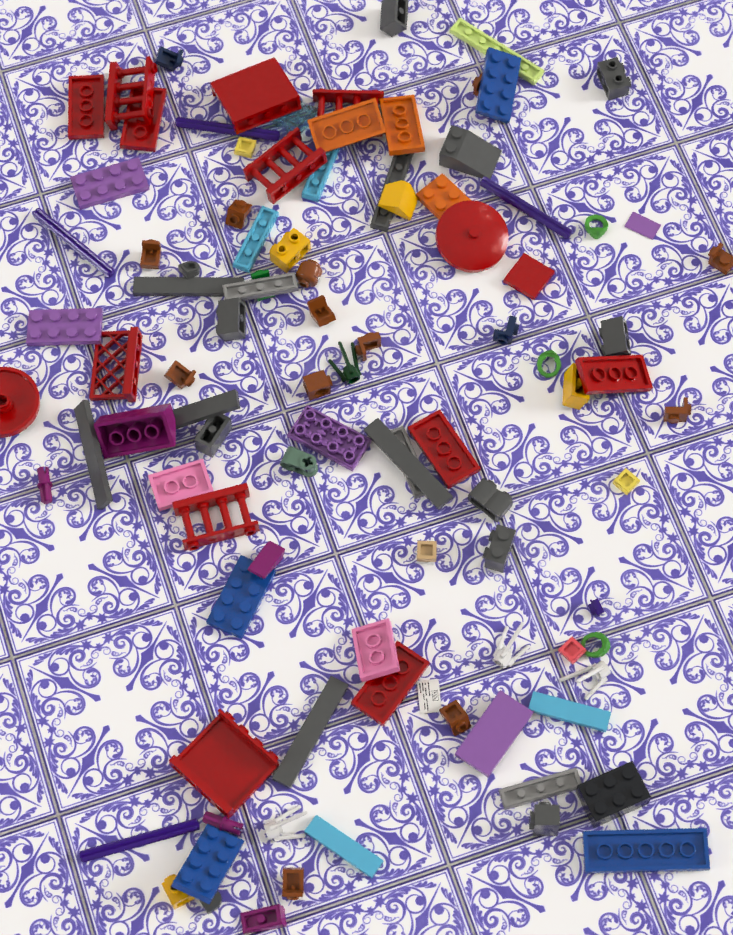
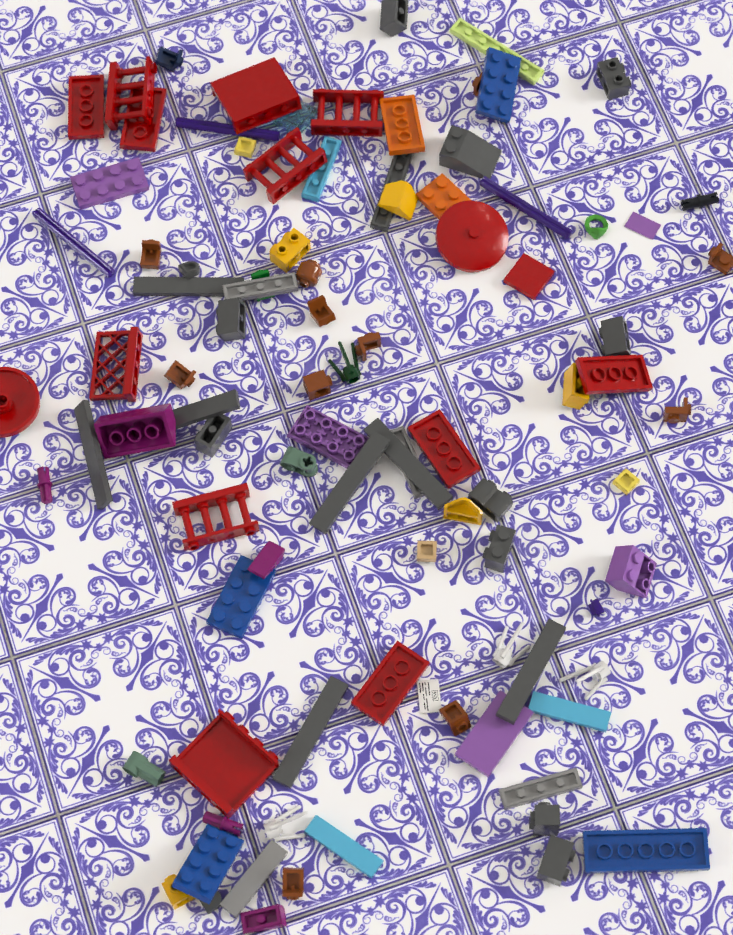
medium lavender plate [26,308,103,346] -> none
dark purple axle [79,818,200,862] -> none
bright pink plate [148,459,214,511] -> none
dark orange bracket [225,199,252,229] -> none
medium azure tile [232,206,279,273] -> none
orange plate [307,98,386,153] -> none
bright pink plate [351,618,400,682] -> none
dark blue bracket [493,315,519,345] -> none
bright green piece [537,350,561,378] -> none
coral tile [558,636,587,665] -> none
black brick [576,761,651,828] -> none
bright green piece [581,632,611,658] -> none
none -> sand green piece [122,751,166,787]
none -> light grey tile [220,840,288,918]
none -> dark grey tile [309,431,391,535]
none -> yellow slope [443,497,483,525]
none -> dark grey tile [496,619,566,725]
none -> dark grey brick [537,835,576,886]
none -> medium lavender slope [605,545,657,598]
none -> black pin [680,192,719,211]

